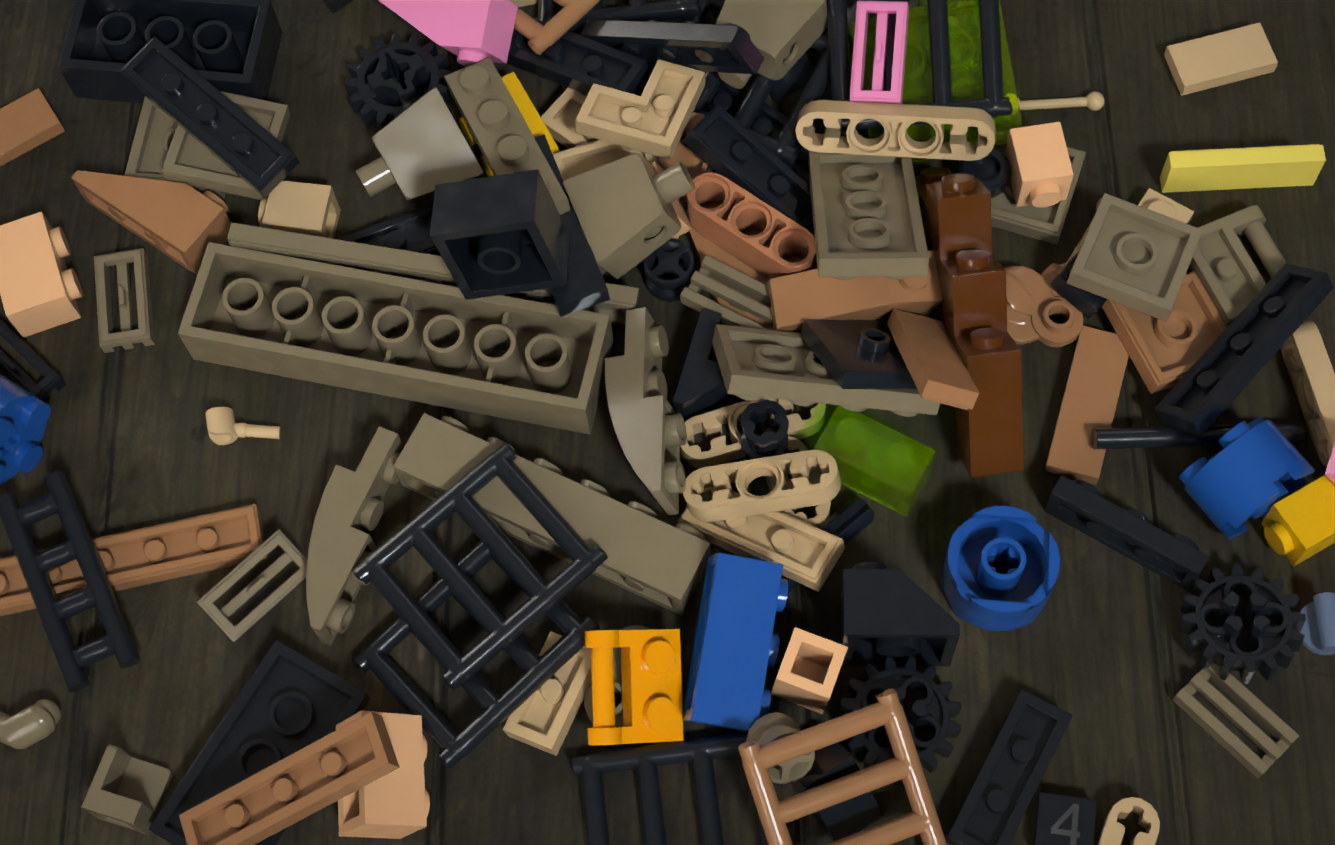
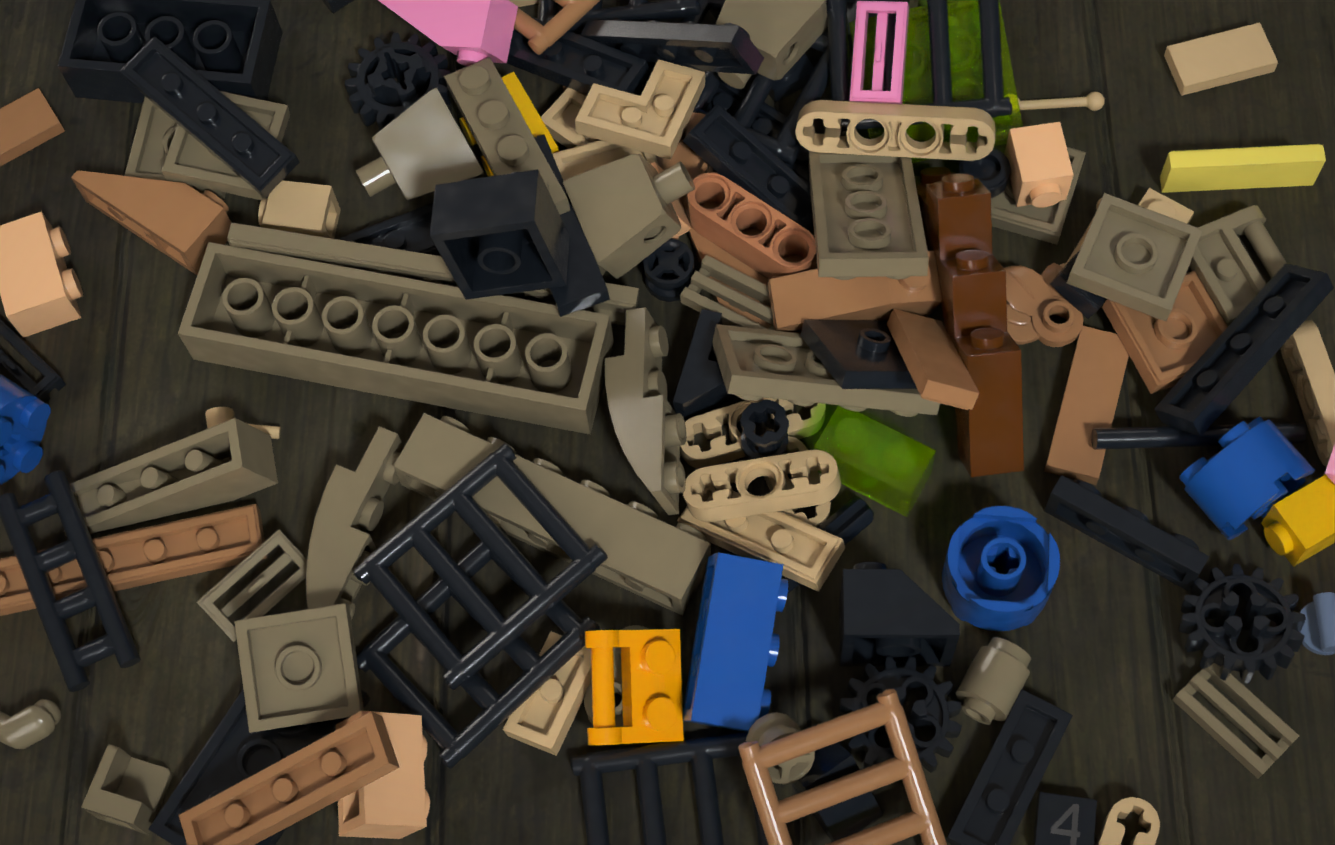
dark tan tile [94,248,155,353] -> none
light nougat brick [771,627,848,714] -> none
none -> dark tan slope [64,418,278,537]
none -> dark tan plate [234,603,364,733]
none -> dark tan brick [956,637,1031,725]

